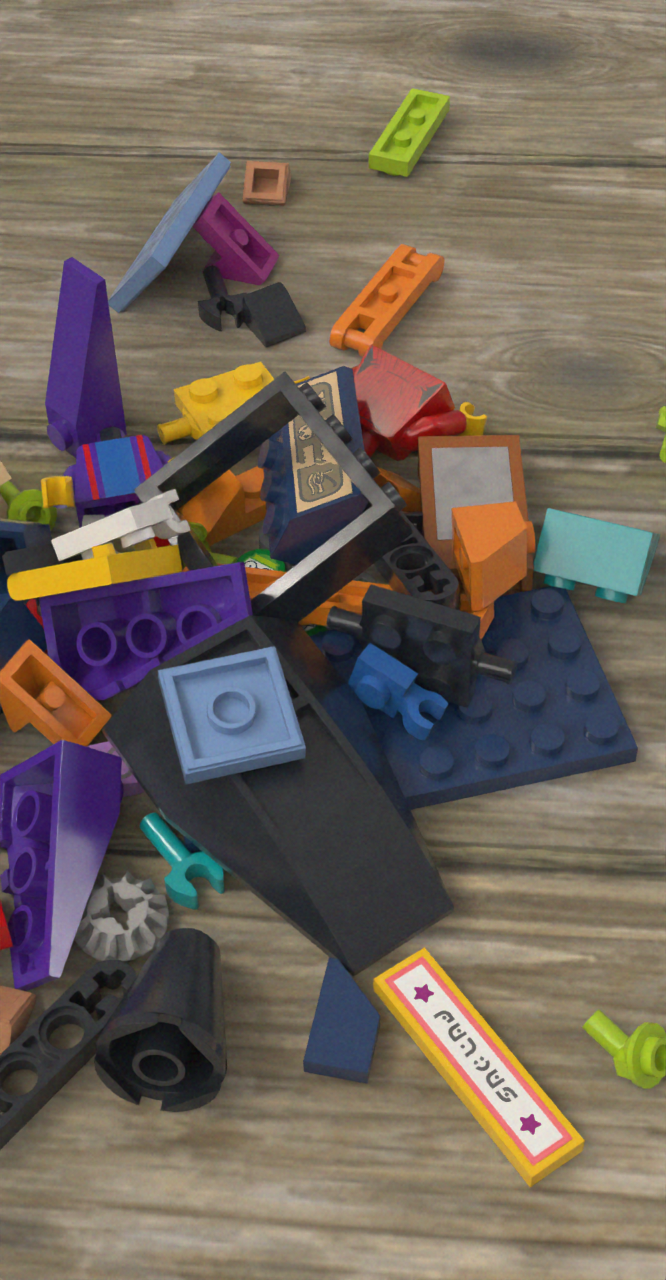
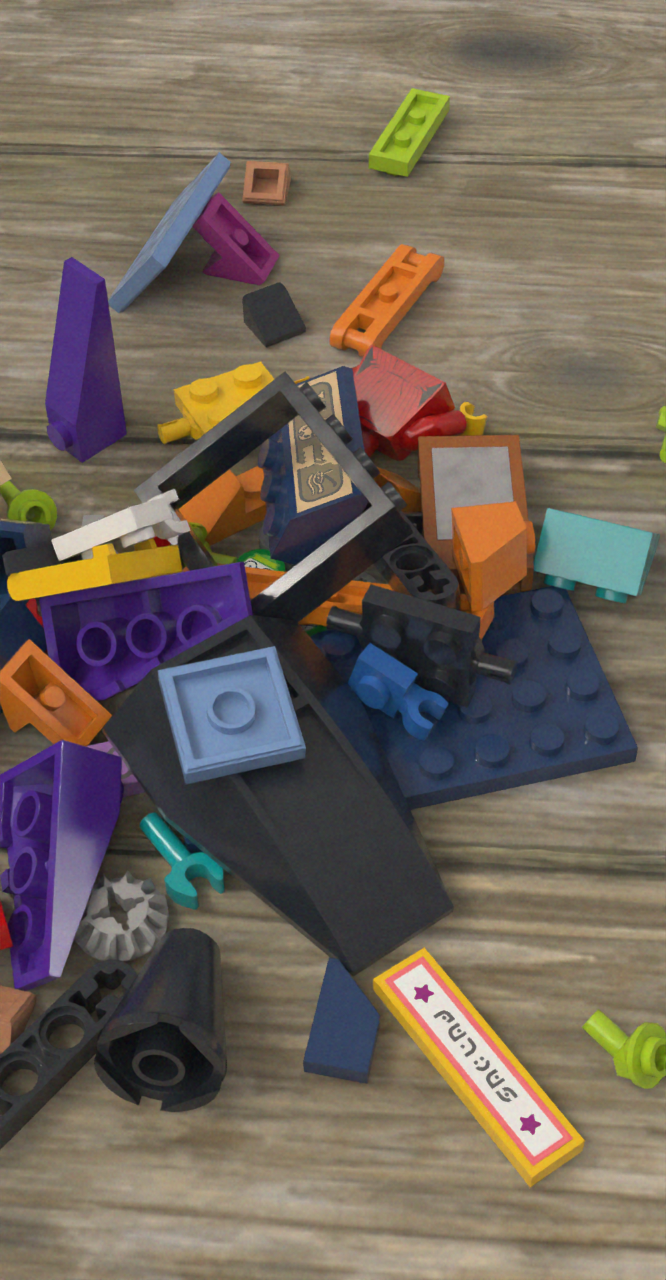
torso [41,427,175,528] -> none
black bar [198,265,247,331] -> none

